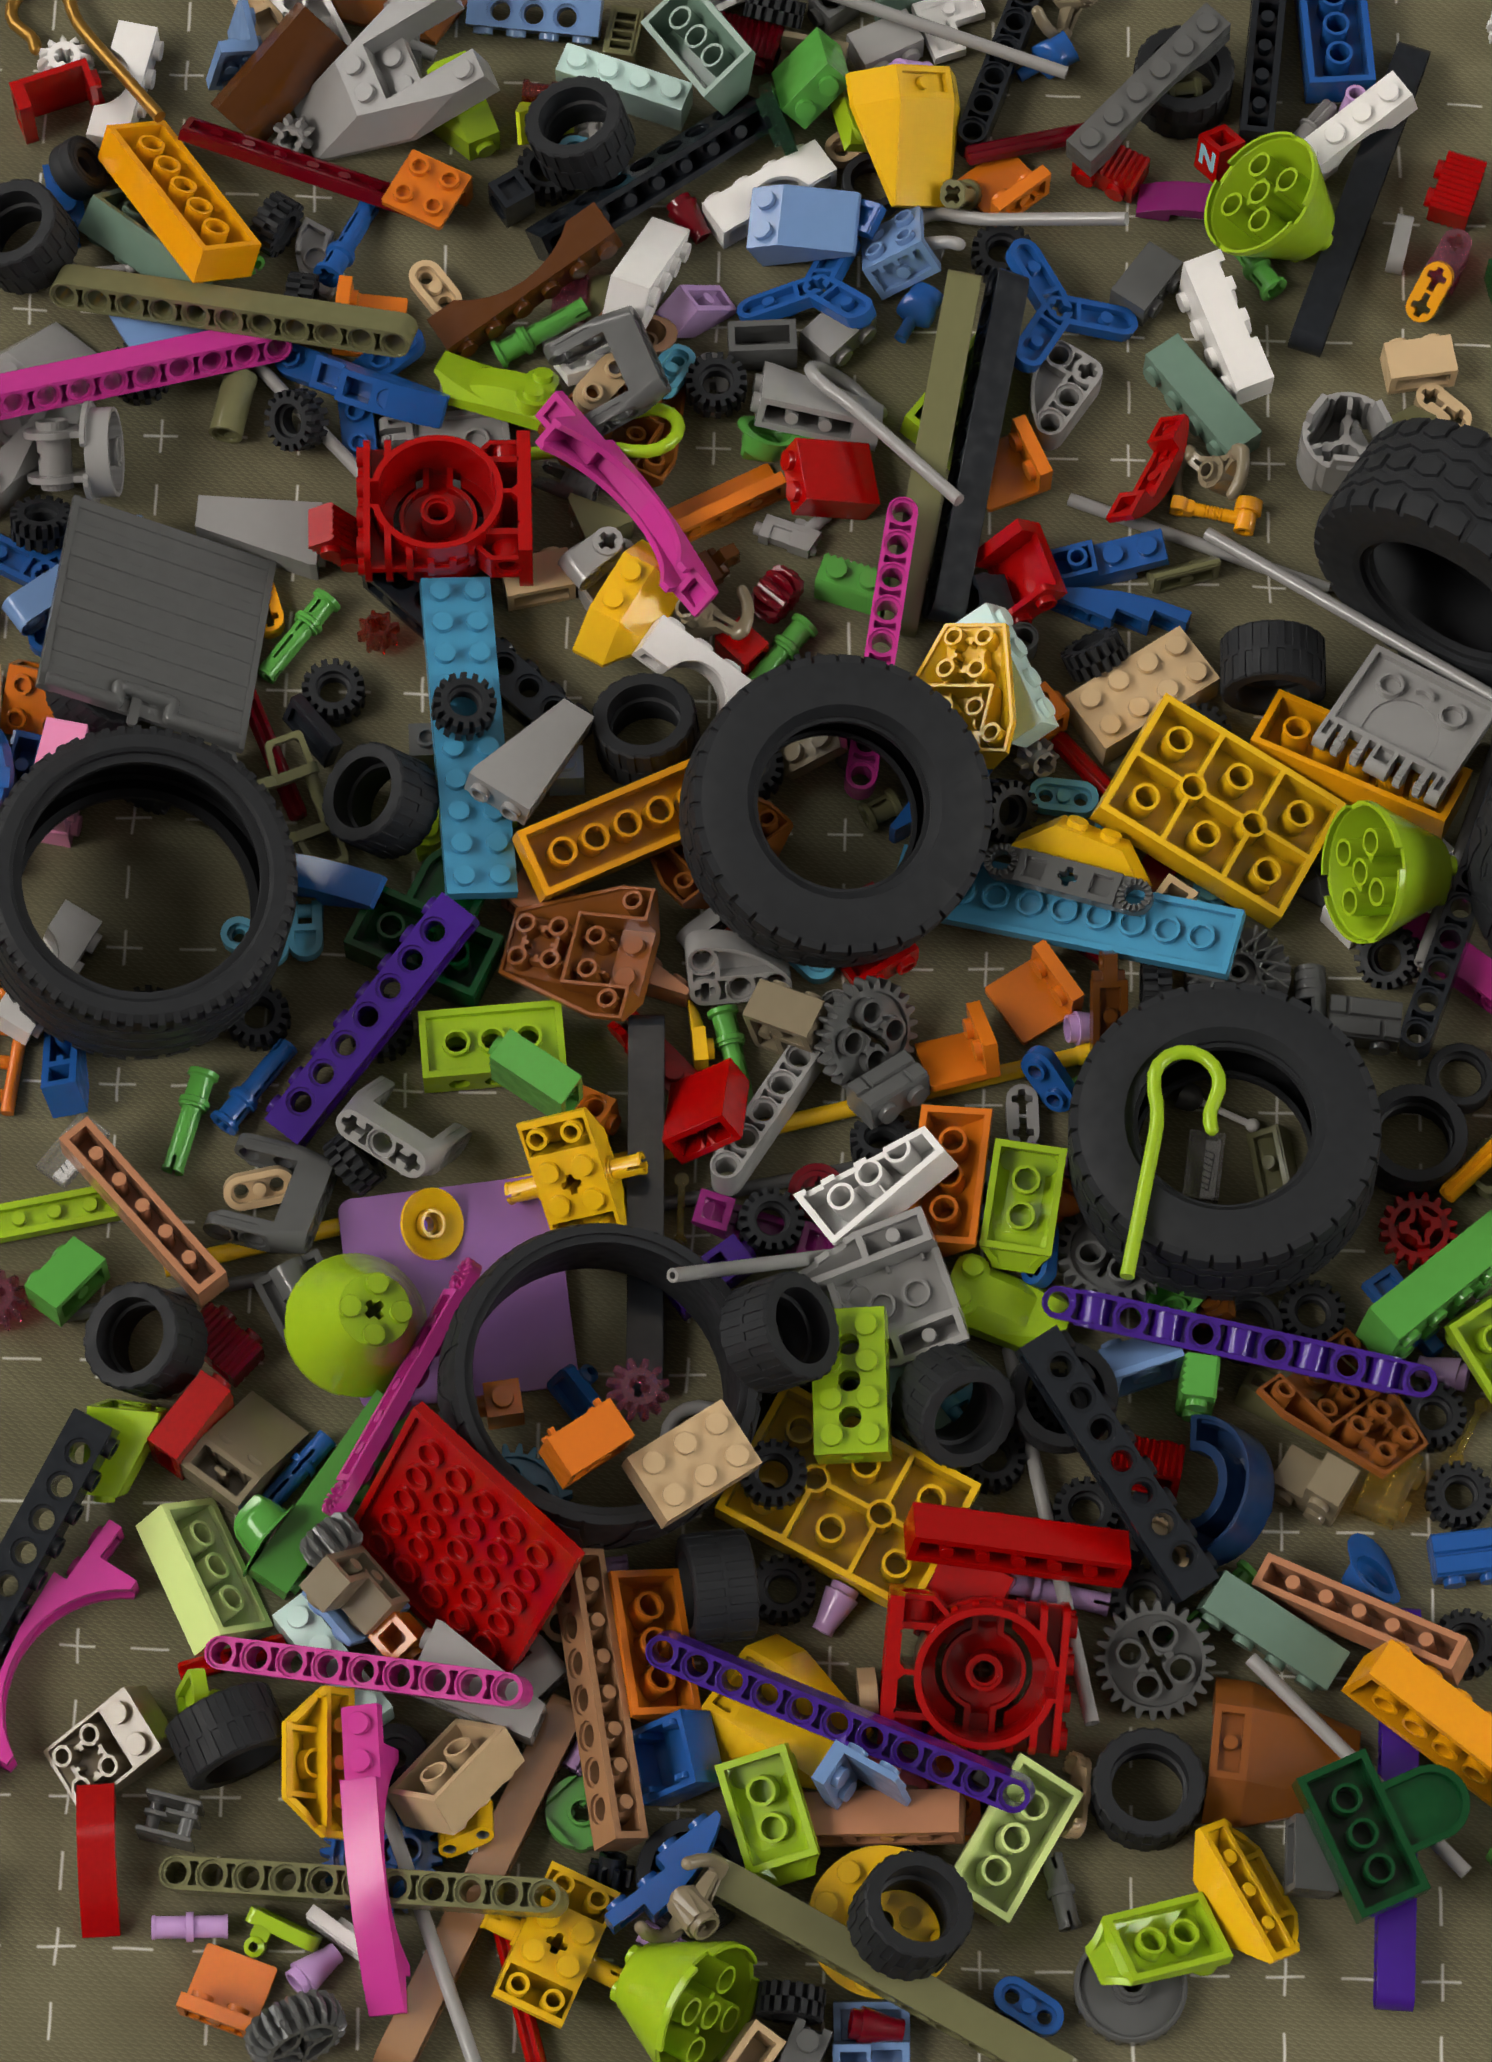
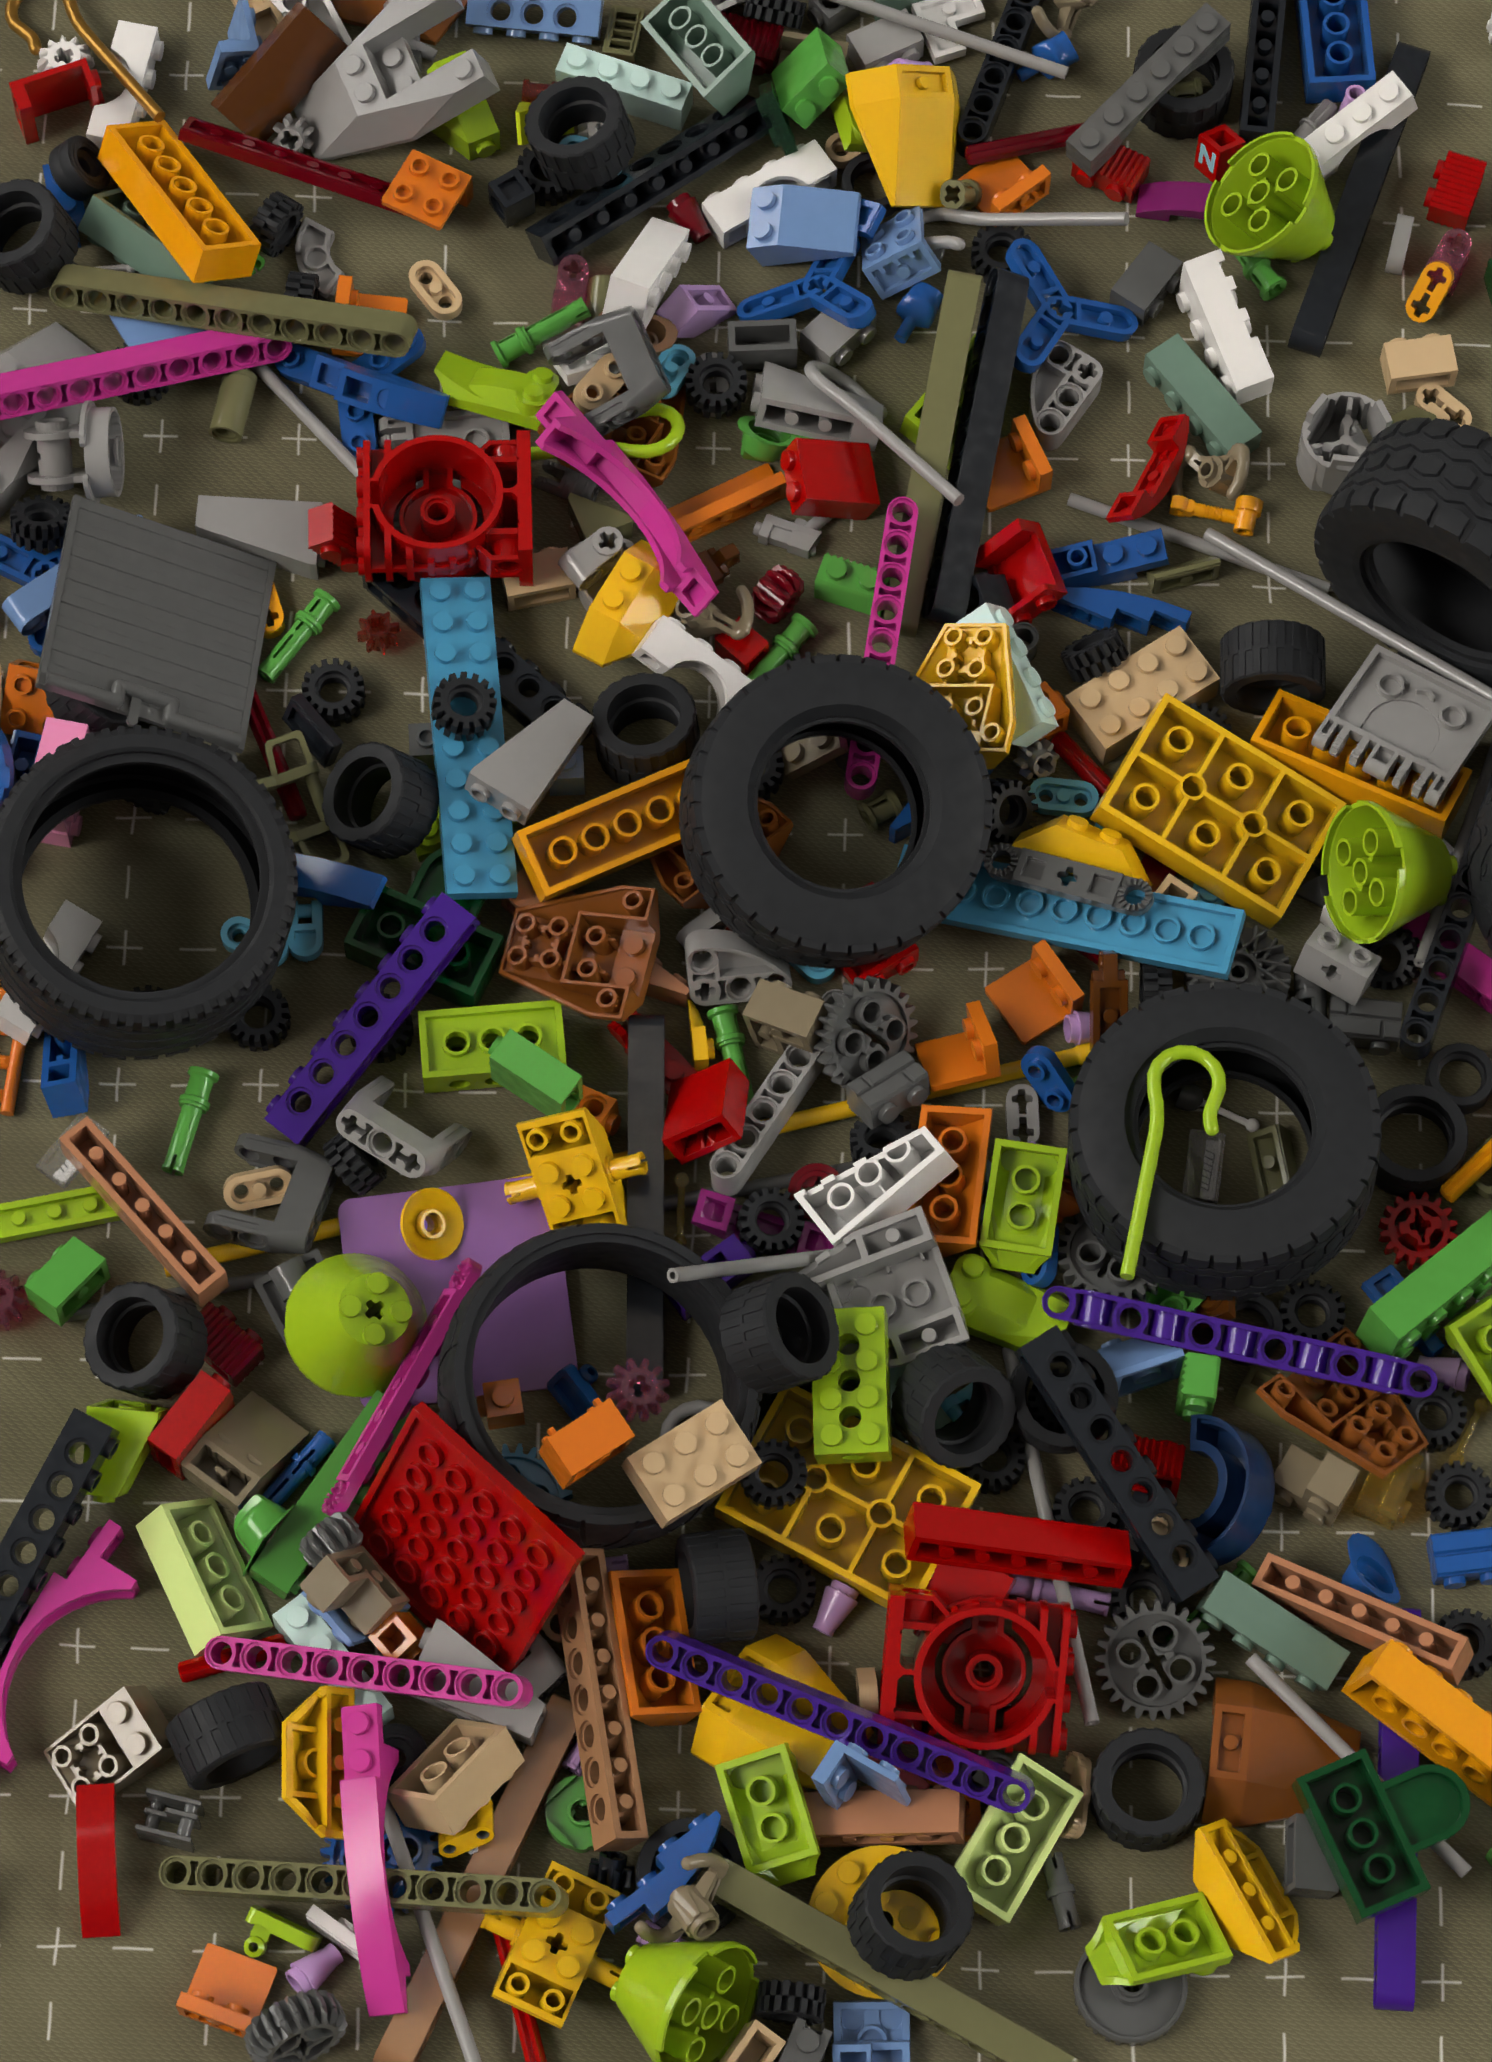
lavender pin [151,1912,228,1942] -> none
lime piece [175,1668,220,1714] -> none
blue pin [210,1038,298,1136] -> none
black tyre [264,388,329,452] -> none
blue pin [313,201,379,288] -> none
reddish brown arch [426,202,623,358] -> none
blue container [632,1709,722,1807] -> none
dark red cone [847,2005,905,2044] -> none
blue plate [993,1976,1064,2038] -> none
none -> light grey brick [1293,923,1382,1006]

